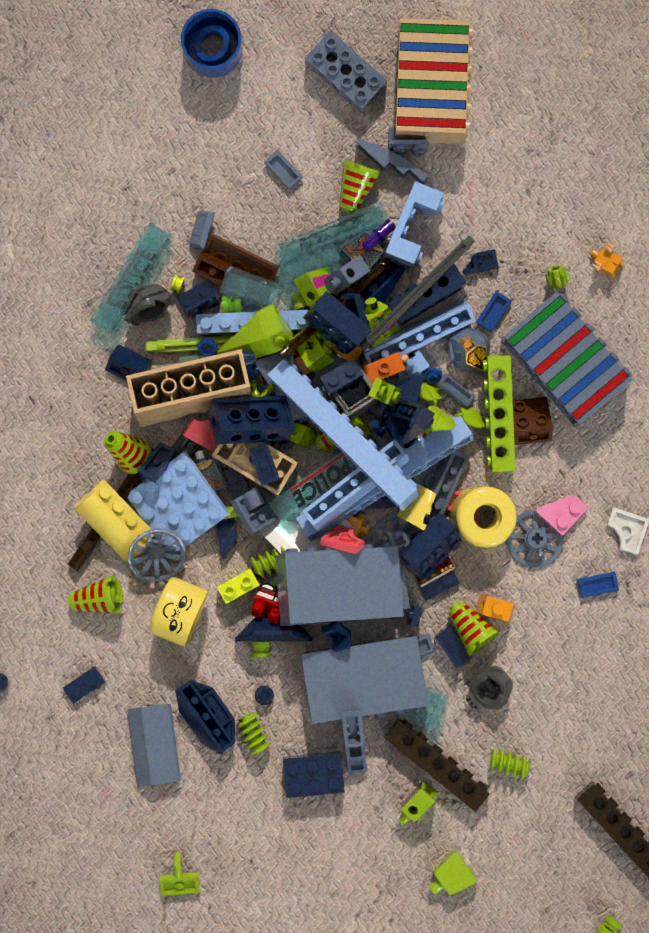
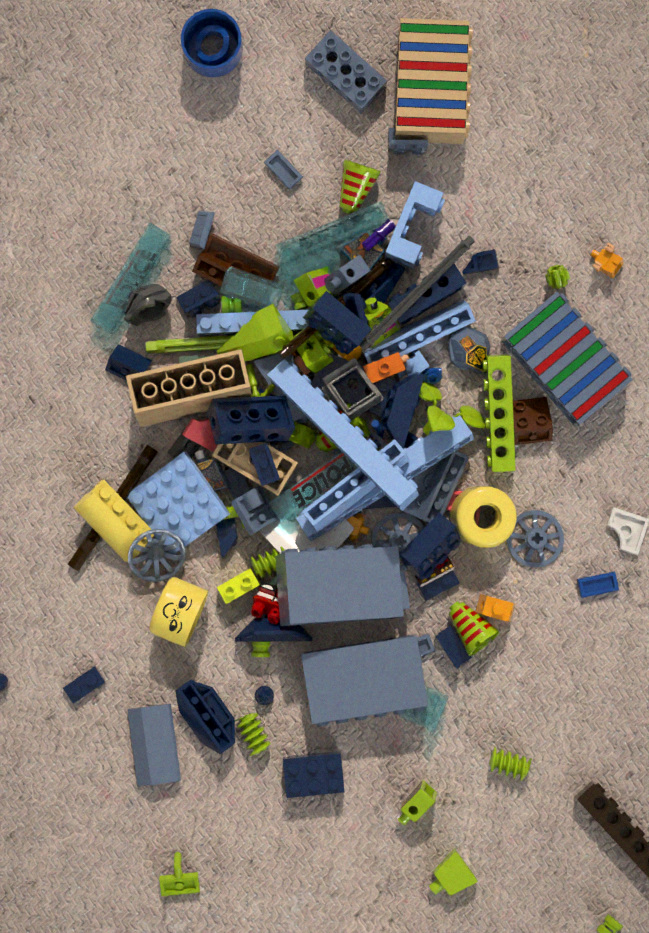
lime cone [68,575,124,614] -> none
lime cone [104,431,152,474] -> none
dark blue panel [138,442,177,483] -> none
neon yellow bush [170,275,185,294] -> none
blue plate [198,338,217,357] -> none
dark blue plate [242,349,259,383] -> none
dark blue plate [320,358,364,395] -> none
coral tile [320,525,364,554] -> none
dark blue bracket [322,622,351,652] -> none
sand blue slope [341,710,368,774] -> none
sand blue slope [356,139,428,184] -> none
lime slope [368,378,402,407] -> none
dark brown brick [384,719,490,812] -> none
dark blue wedge [389,399,435,443] -> none
light yellow slope [396,483,436,531] -> none
dark blue plate [407,605,422,627] -> none
sand blue tile [437,374,475,407] -> none
dark grey helmet [466,666,513,711] -> none
blue tile [476,291,512,333] -> none
bright pink wing [534,495,588,536] -> none

